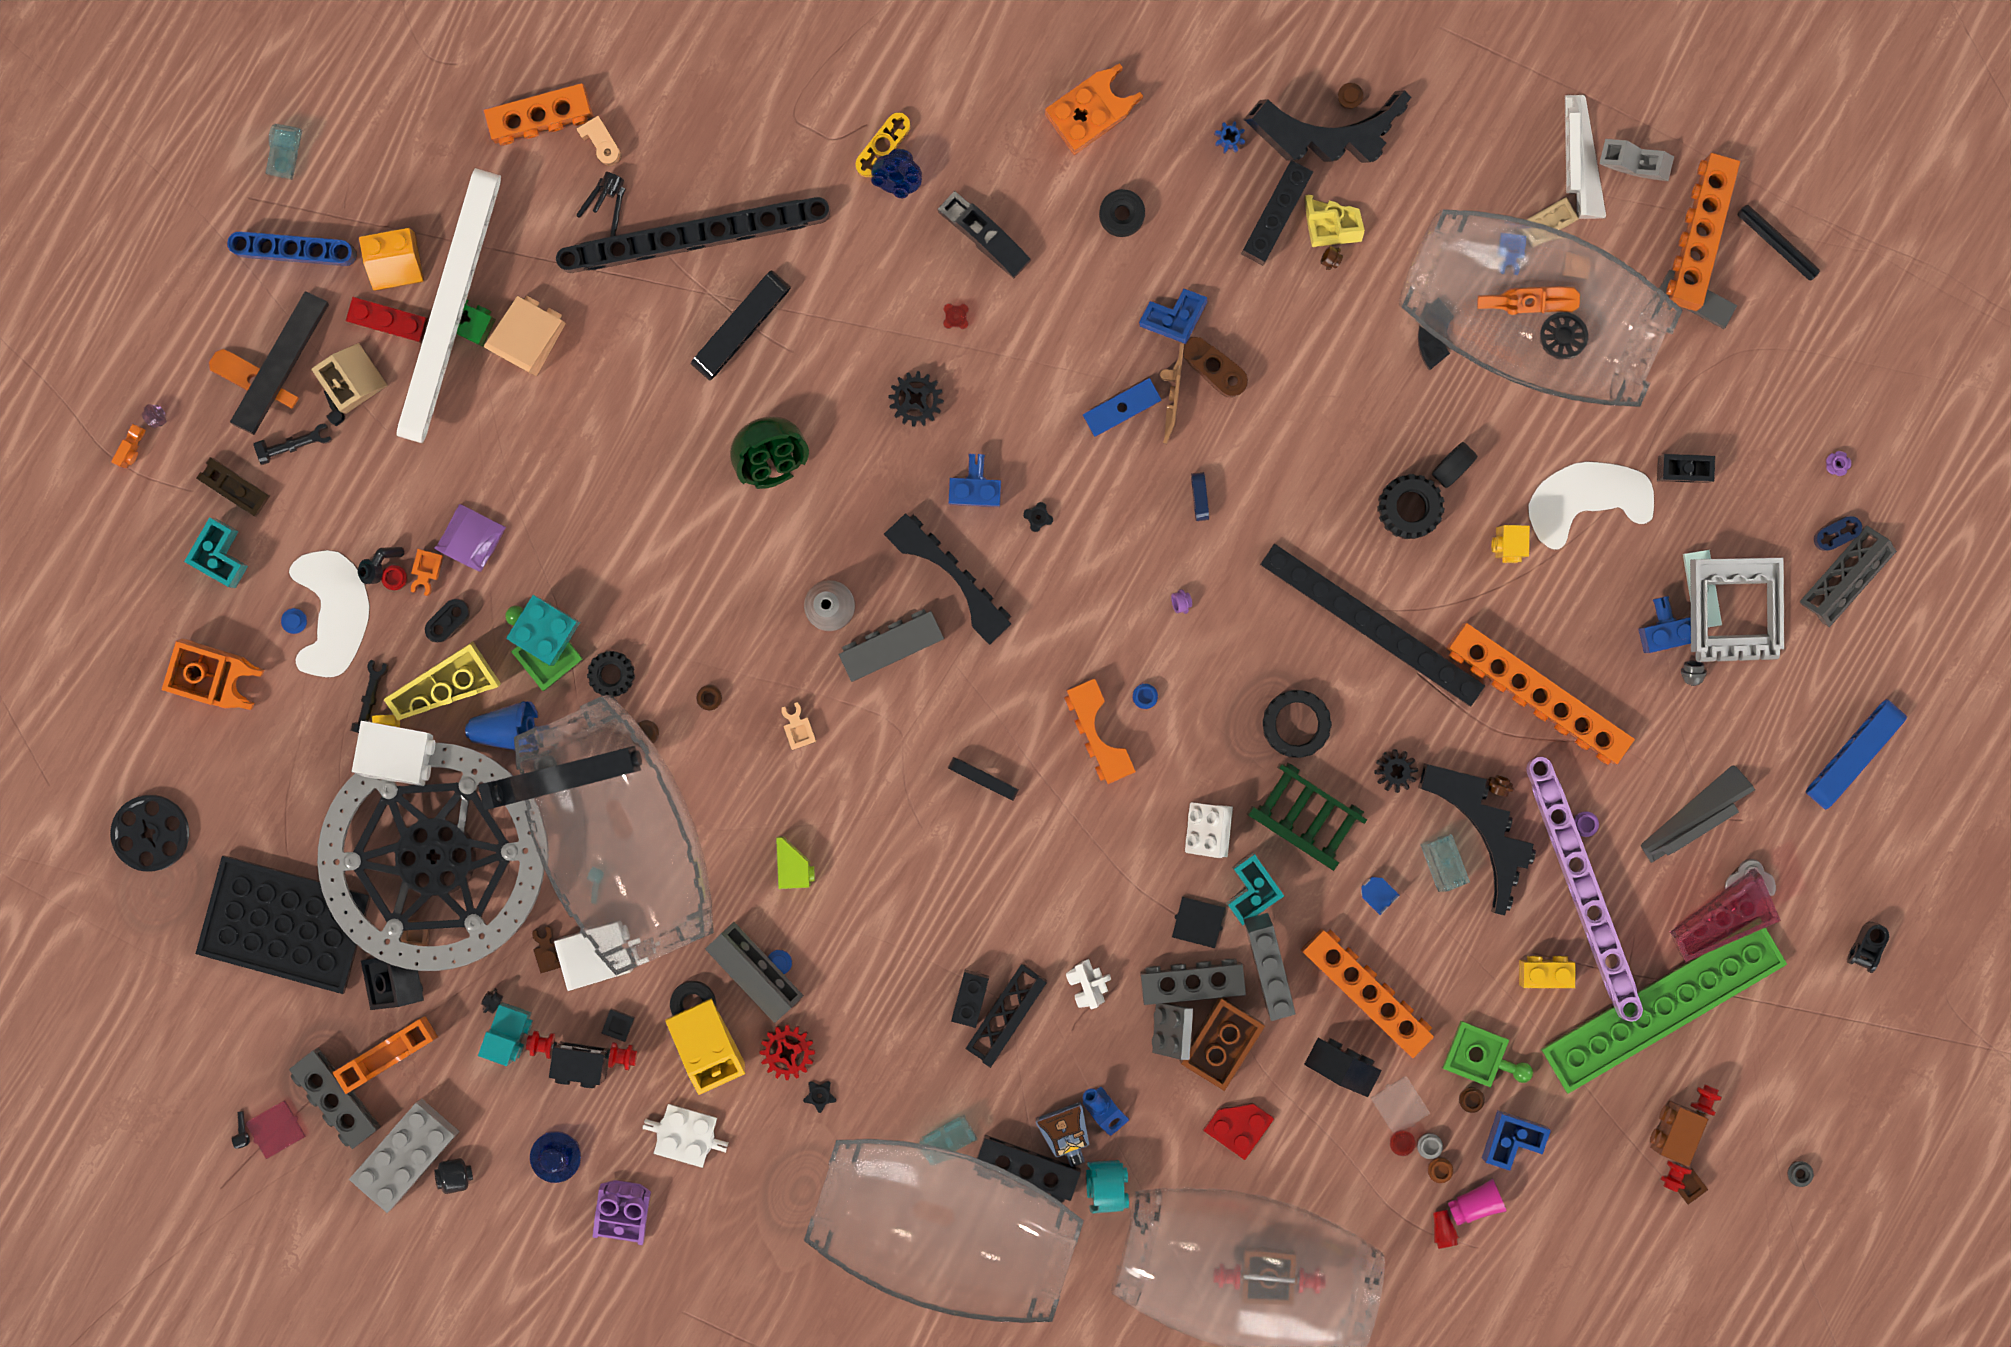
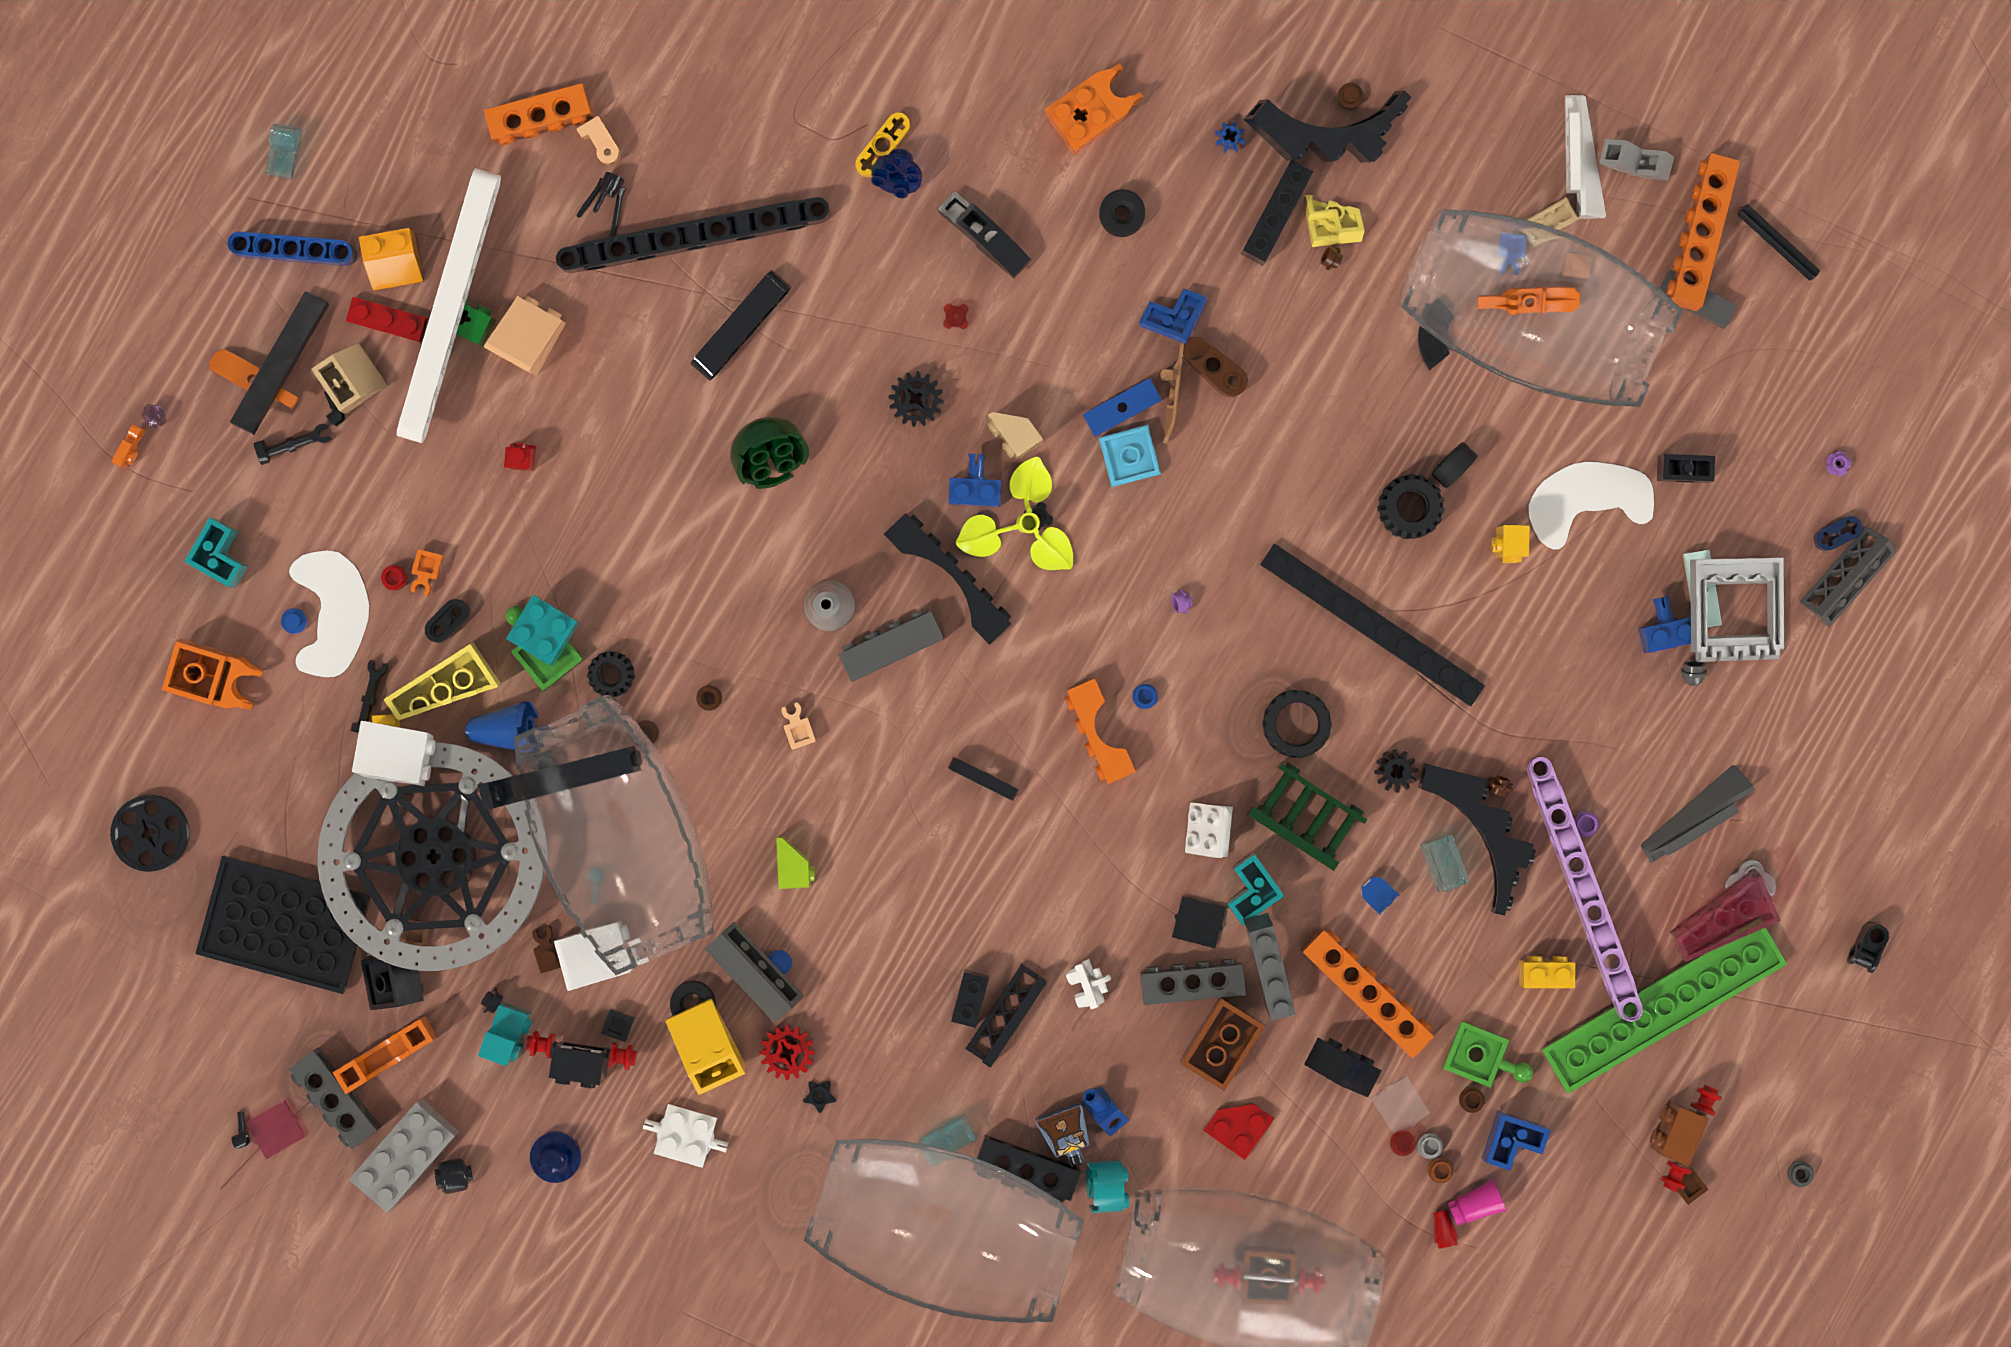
dark brown plate [196,457,270,517] -> none
black plate [358,547,404,584] -> none
medium lavender slope [434,504,506,572] -> none
medium lavender slope [593,1180,651,1245] -> none
dark grey plate [1152,1003,1193,1060] -> none
dark blue beam [1191,472,1209,521] -> none
orange brick [1446,623,1635,765] -> none
black wheel [1540,312,1588,360] -> none
blue beam [1805,699,1907,810] -> none
none -> red brick [504,443,536,471]
none -> neon yellow plant [956,457,1073,570]
none -> tan slope [987,412,1043,461]
none -> medium azure plate [1099,425,1161,488]

